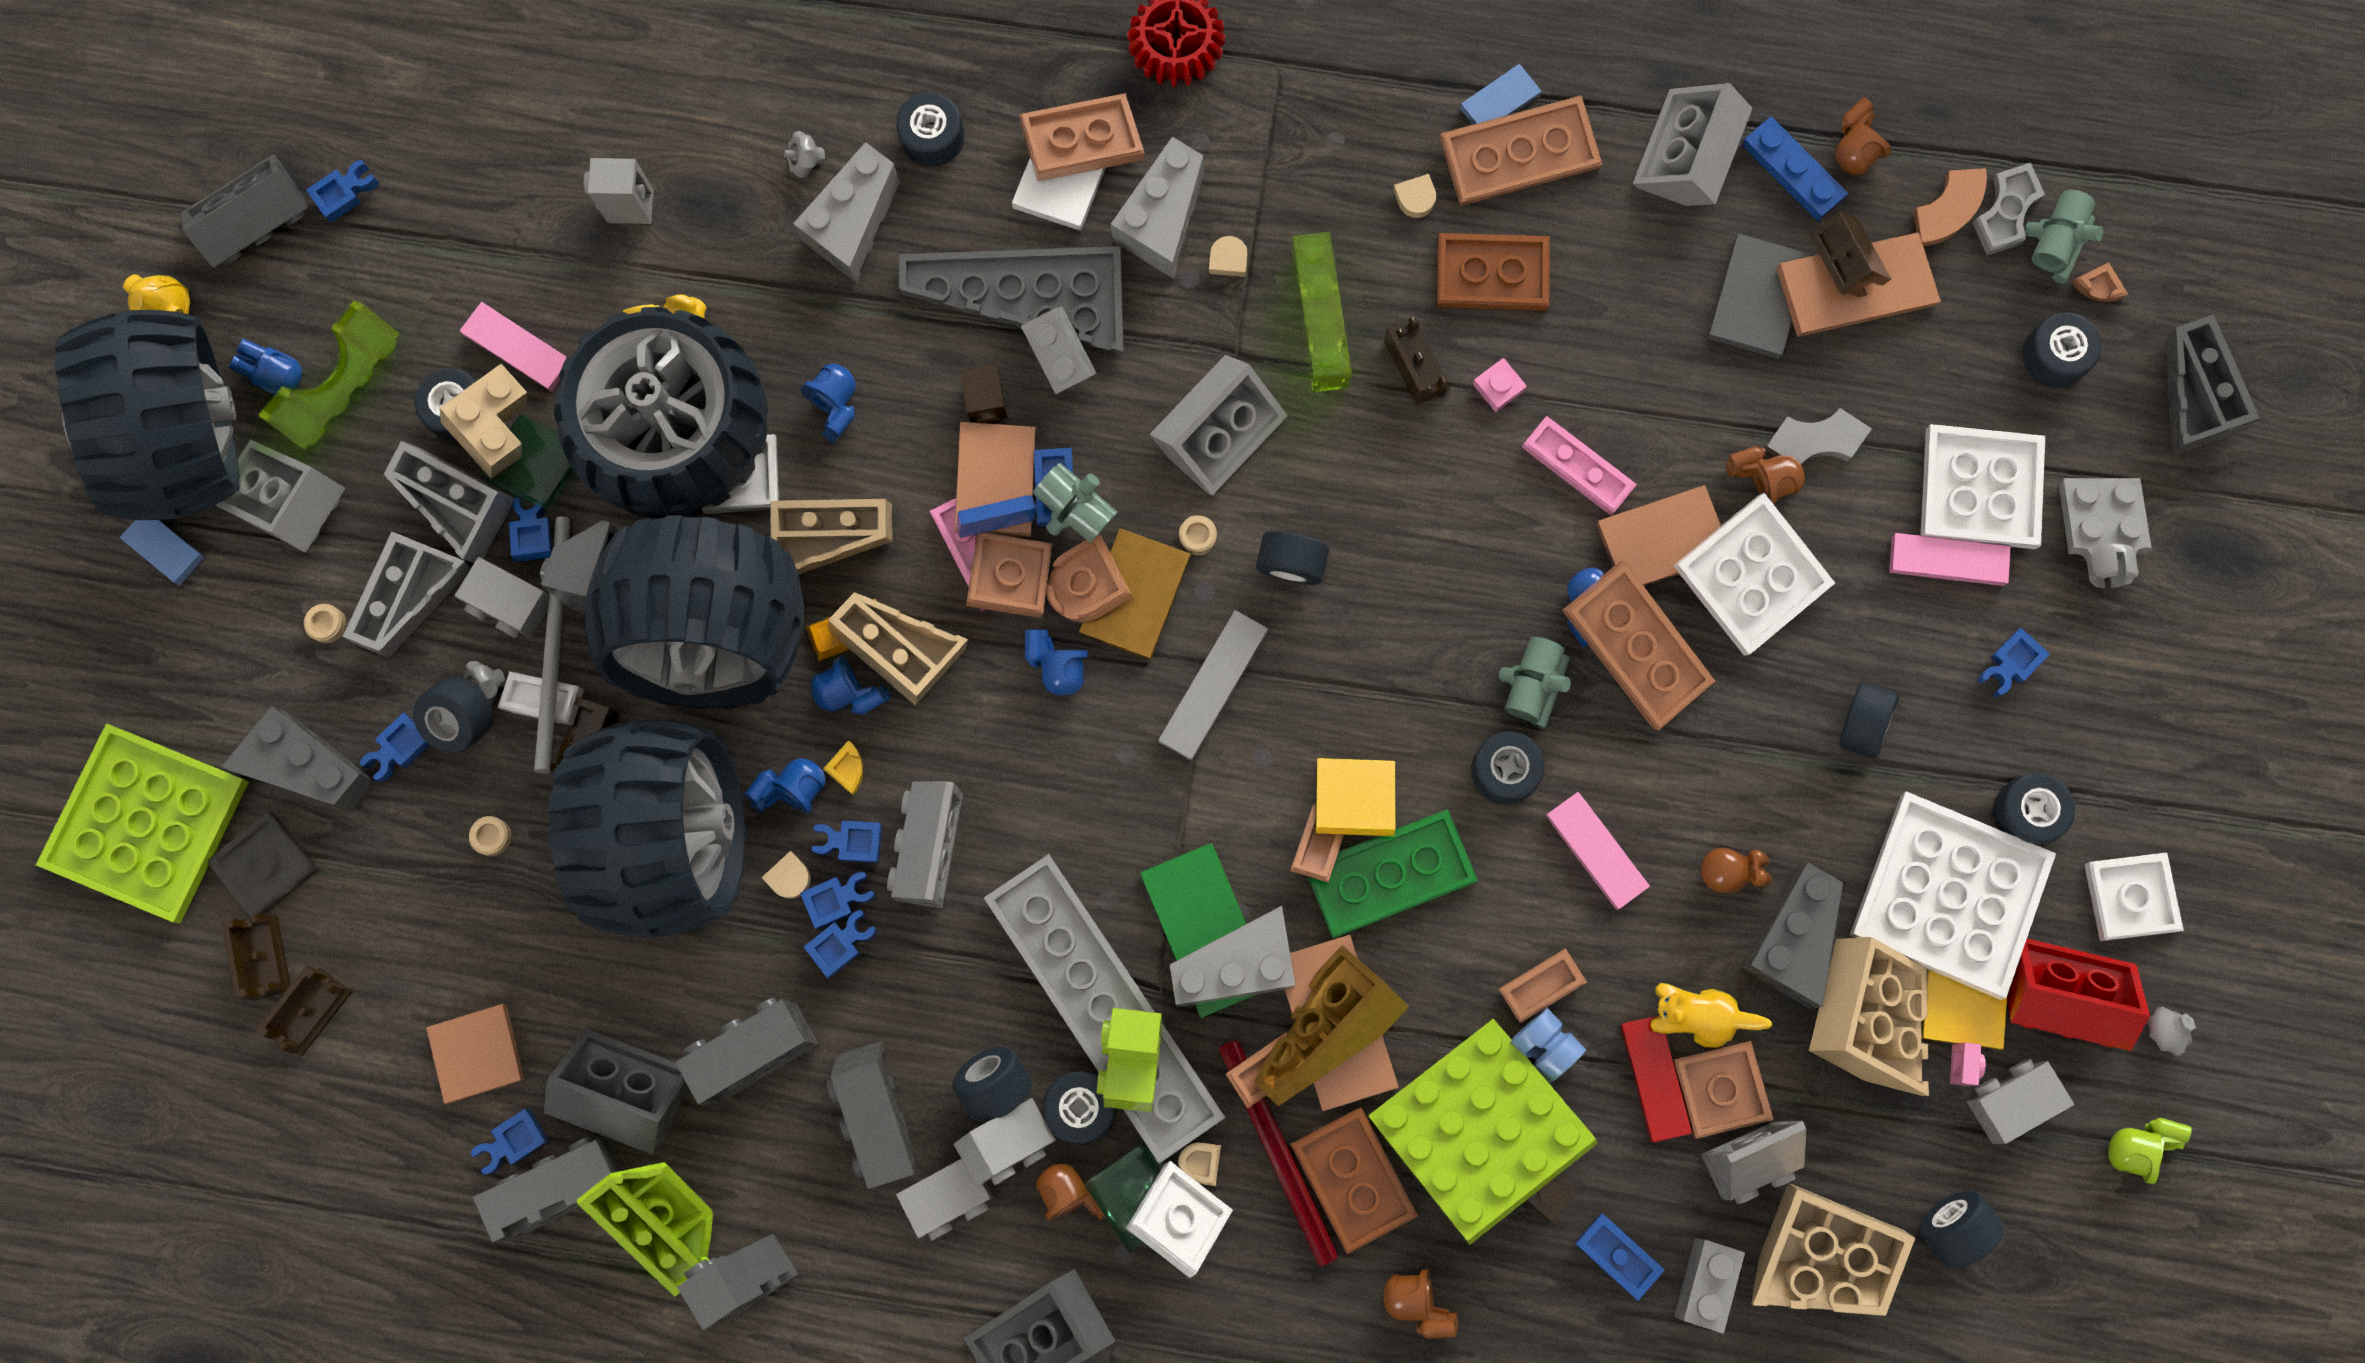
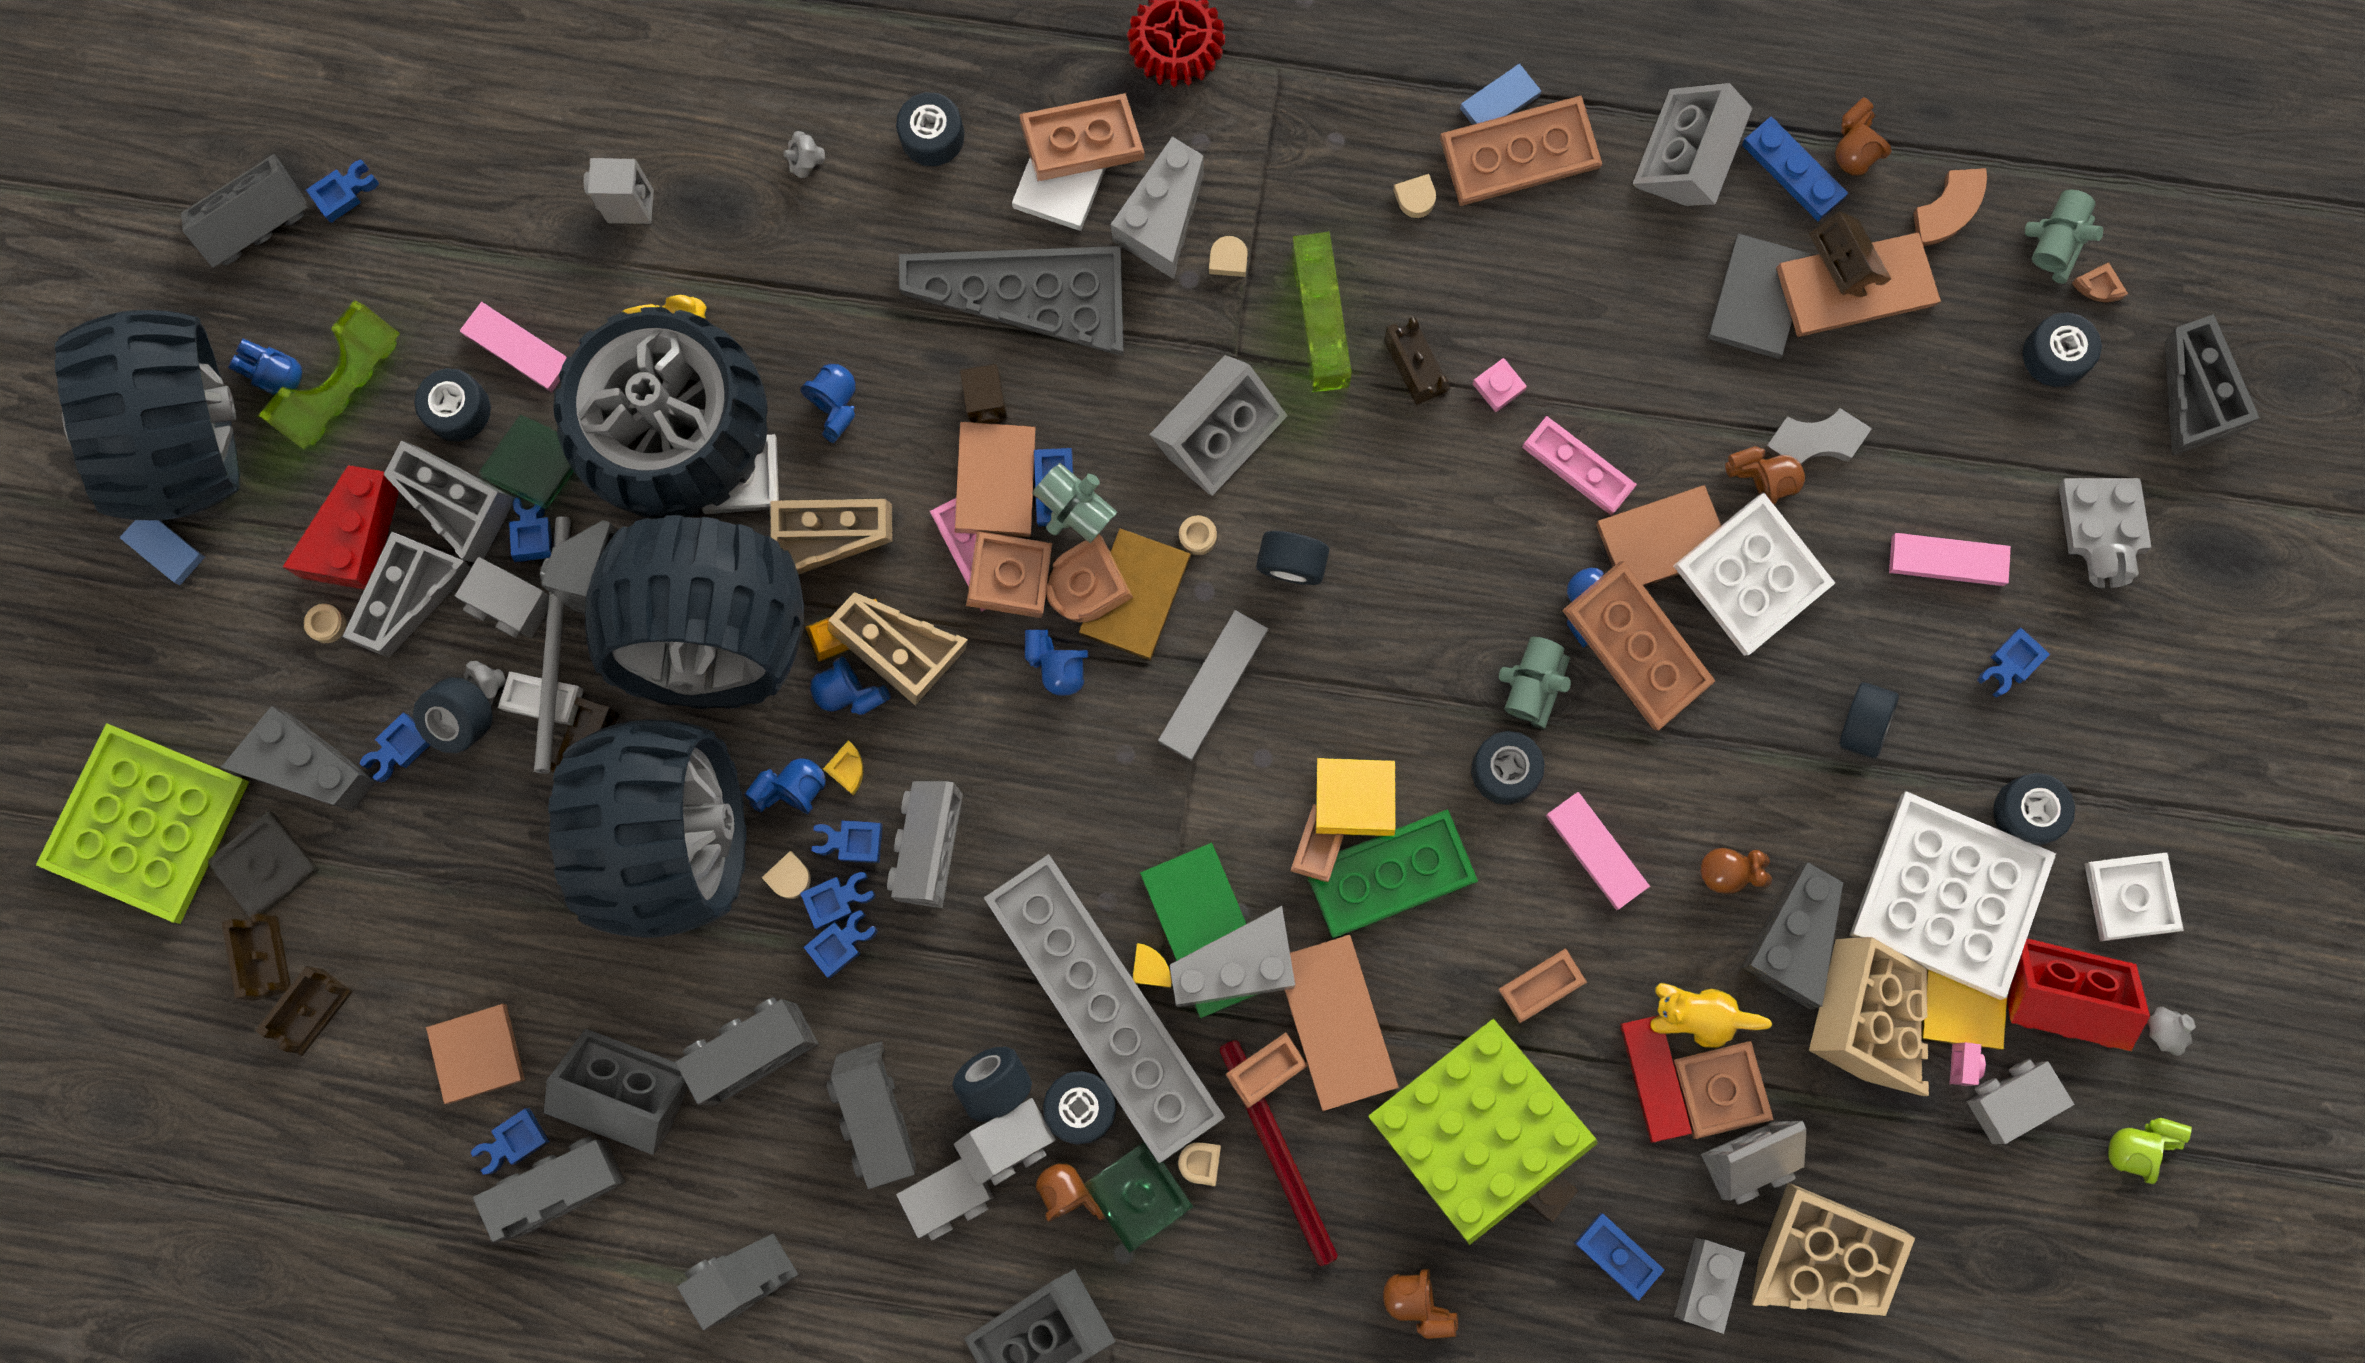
yellow helmet [123,274,190,314] -> none
light grey slope [215,439,345,553] -> none
tan brick [439,363,527,479] -> none
tan tile [469,816,512,856] -> none
lime wedge [577,1162,713,1297] -> none
light grey wedge [793,142,900,284] -> none
blue tile [956,495,1036,538] -> none
light grey brick [1021,306,1097,394] -> none
lime brick [1097,1008,1162,1113] -> none
white tile [1126,1161,1233,1278] -> none
pearl gold wedge [1254,946,1409,1106] -> none
dark orange tile [1290,1107,1418,1254] -> none
dark orange tile [1436,233,1550,311] -> none
medium blue wheel [1510,1008,1586,1084] -> none
black wheel [1920,1191,2004,1269] -> none
white plate [1921,424,2045,549] -> none
light grey tile [1973,162,2045,256] -> none
none -> red wedge [283,465,399,590]
none -> yellow tile [1133,943,1172,988]

